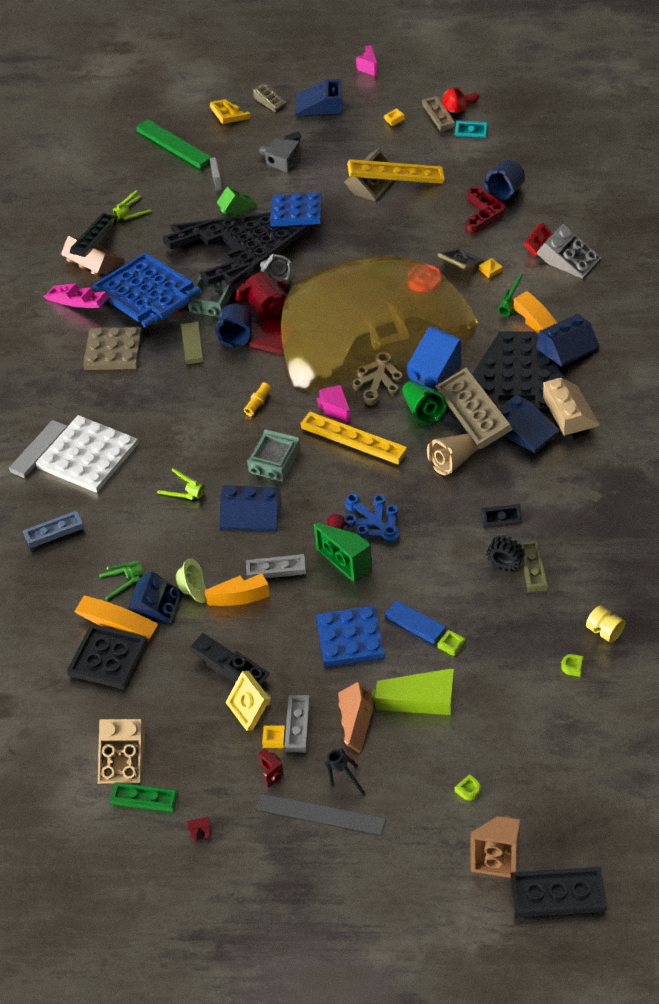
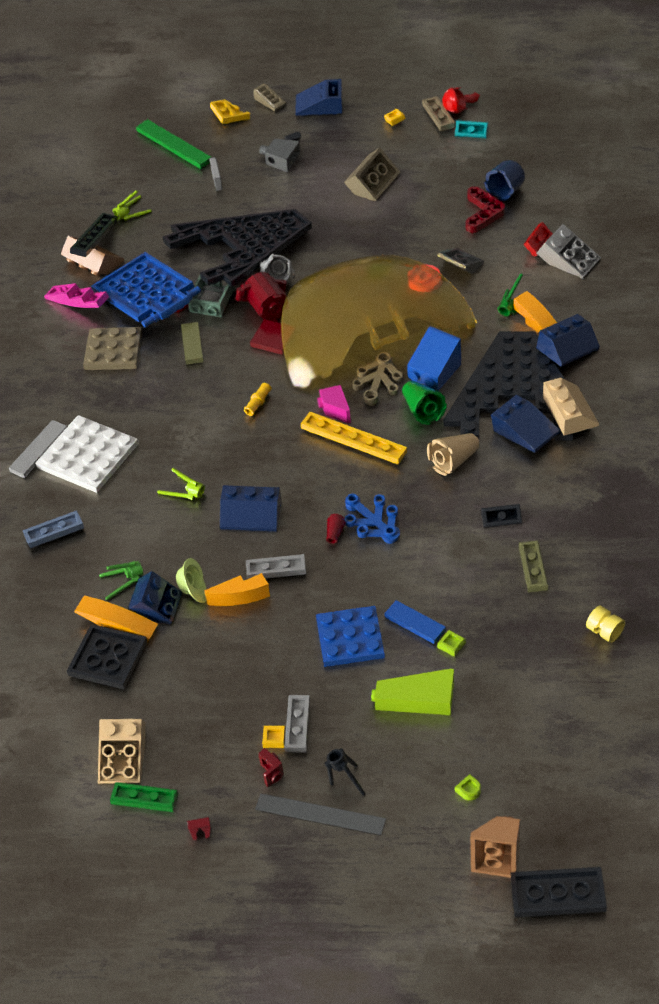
black slope [190,633,270,686] -> none
dark blue cylinder [215,303,252,348] -> none
bright green slope [217,187,258,216] -> none
light yellow tile [226,671,271,731] -> none
sand green window [247,429,300,482] -> none
blue plate [270,192,322,227] -> none
green slope [314,523,372,583] -> none
nougat slope [338,682,373,753] -> none
yellow plate [347,159,445,184] -> none
dark pink slope [356,45,378,76] -> none
dark tan plate [435,368,513,449] -> none
yellow tile [479,258,503,279] -> none
black tyre [486,535,525,572] -> none
lime tile [561,654,584,677] -> none

